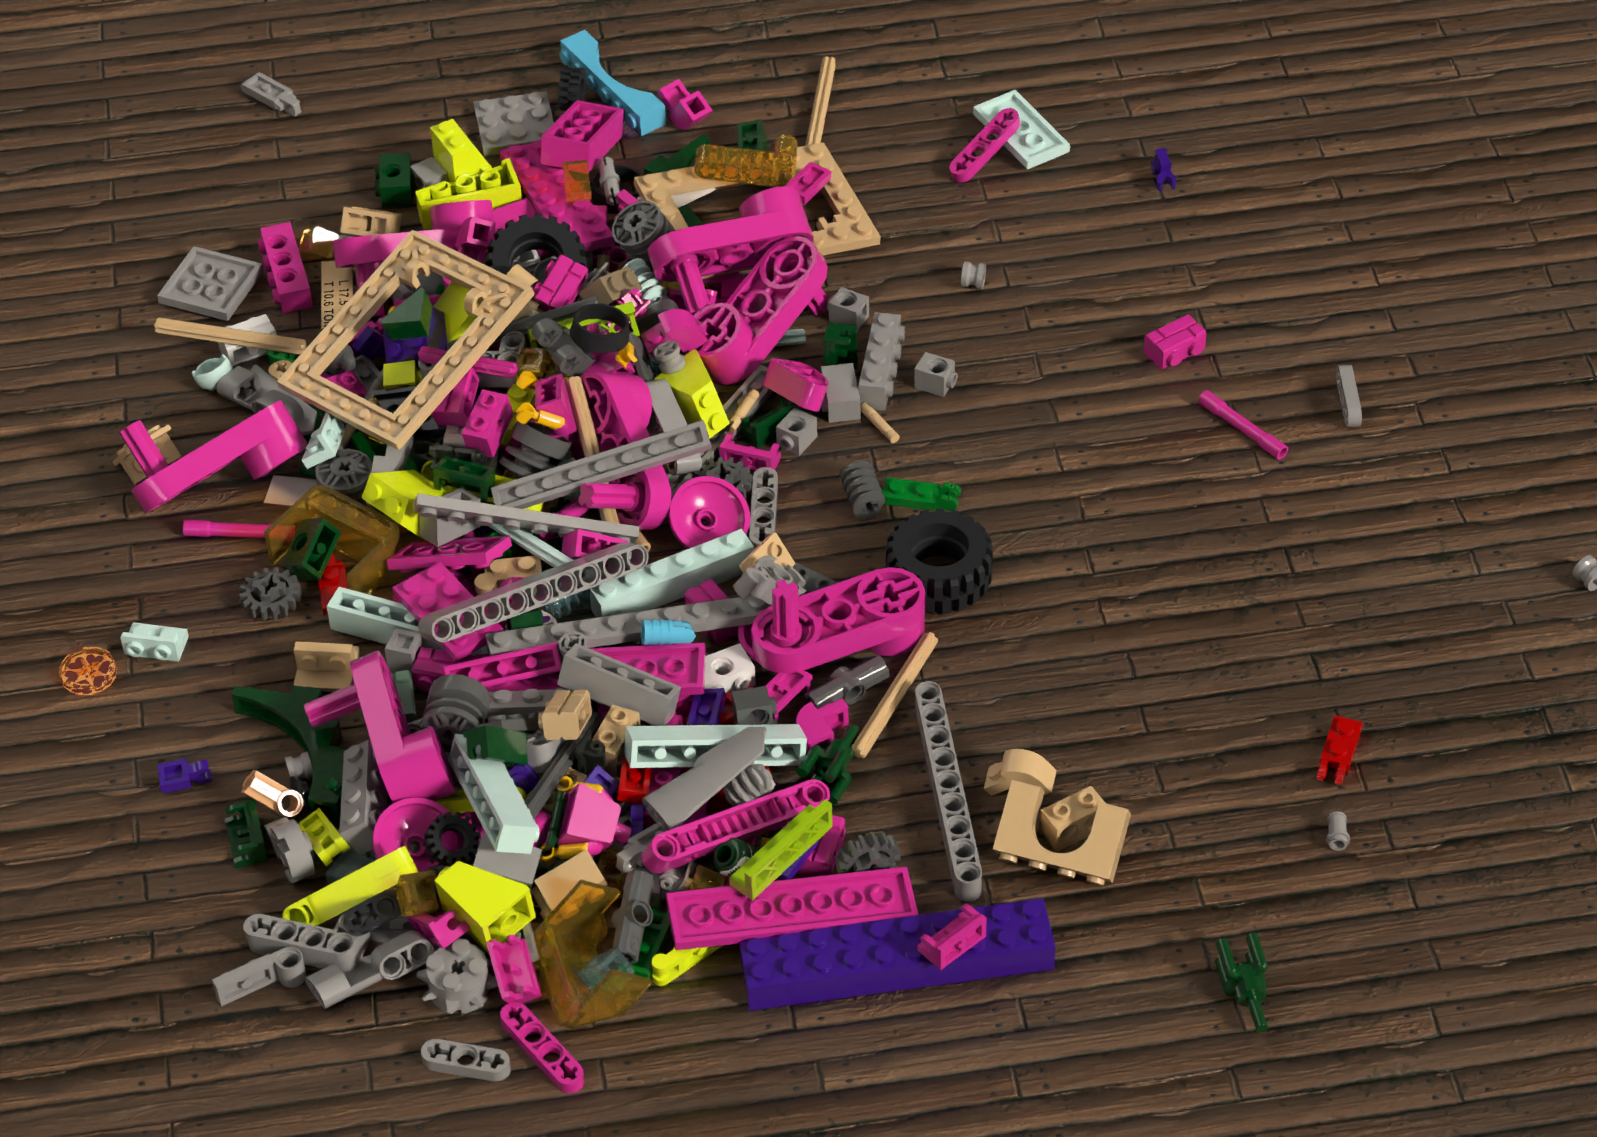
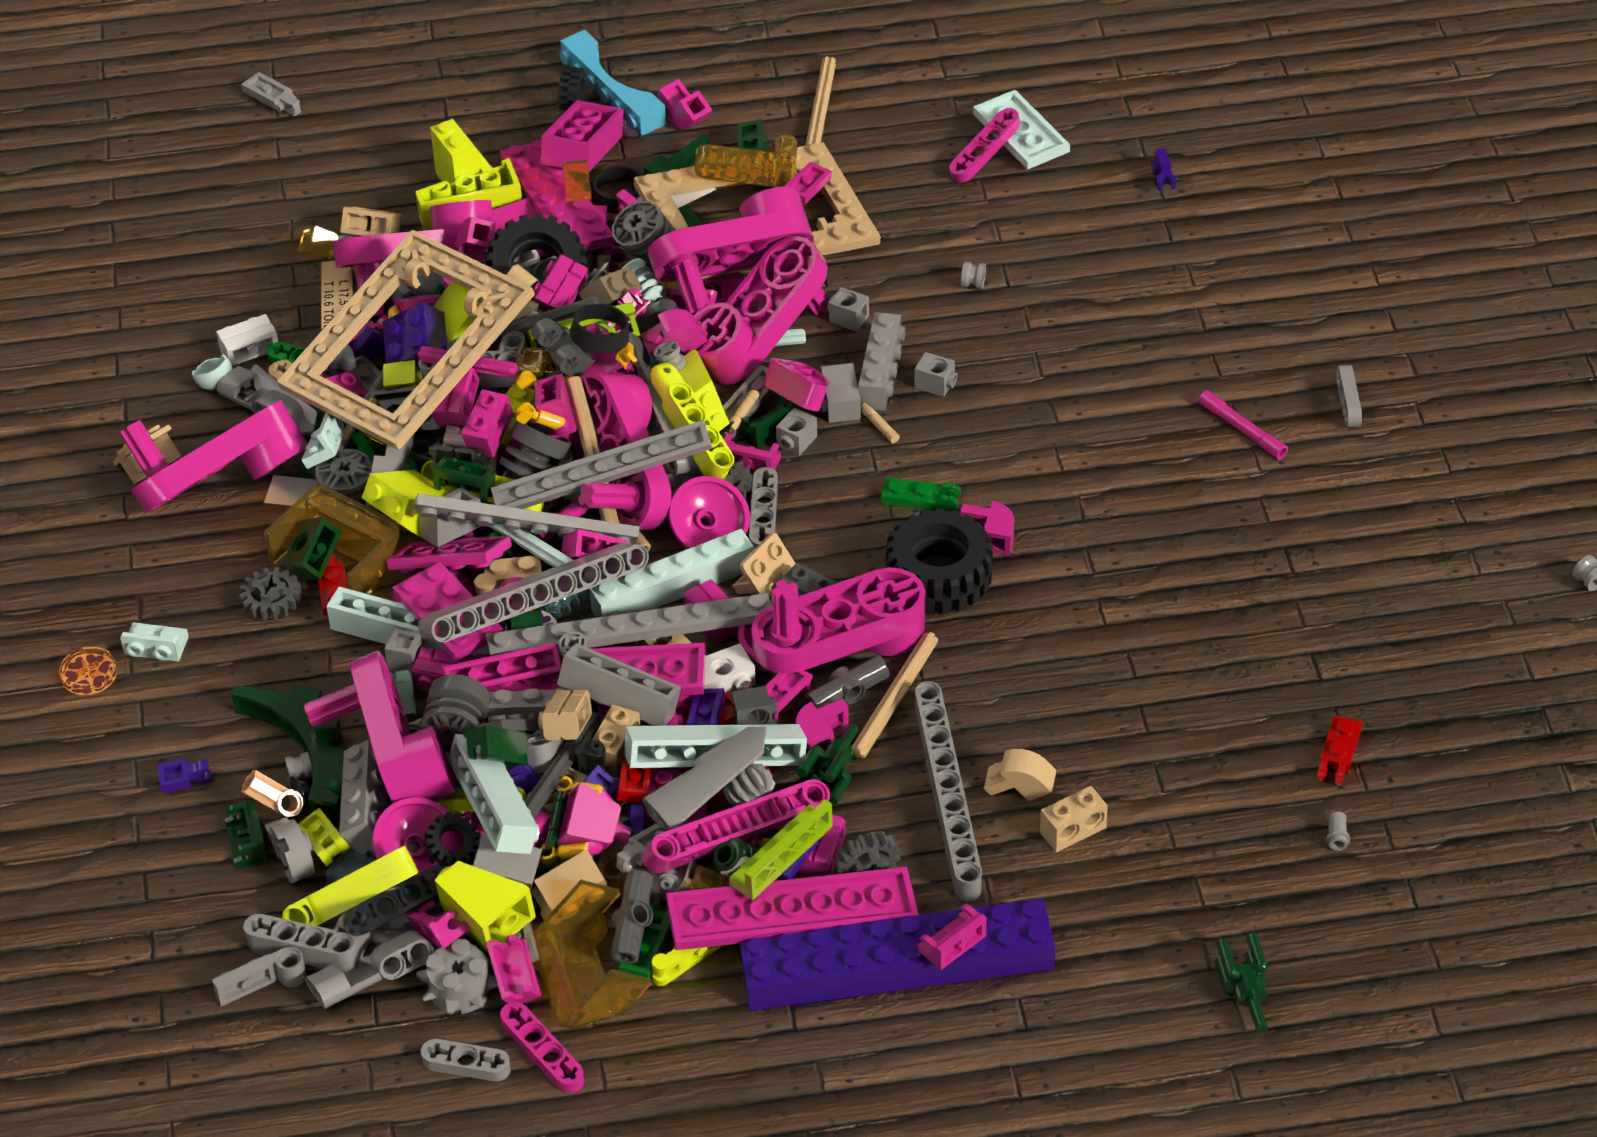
tan axle [154,317,307,355] -> none
light grey plate [157,246,264,321] -> none
dark pink piece [183,519,296,541] -> none
dark pink brick [257,222,313,314] -> none
tan bracket [294,642,360,692] -> none
dark green brick [375,153,412,207] -> none
dark green slope [380,287,432,340] -> none
clear yellow panel [395,870,439,917] -> none
light grey brick [410,157,448,191] -> none
light grey plate [473,91,554,156] -> none
clear light blue brick [577,947,635,994] -> none
light grey pin [597,157,620,205] -> none
medium azure hinge [641,619,696,645] -> none
light grey piece [734,555,806,606] -> none
dark green hinge [823,322,858,370] -> none
dark grey piece [839,460,885,520] -> none
tan arch [993,780,1131,886] -> none
dark pink brick [1143,314,1206,370] -> none
none -> neon yellow piece [650,363,734,480]
none -> dark pink brick [960,501,1014,556]

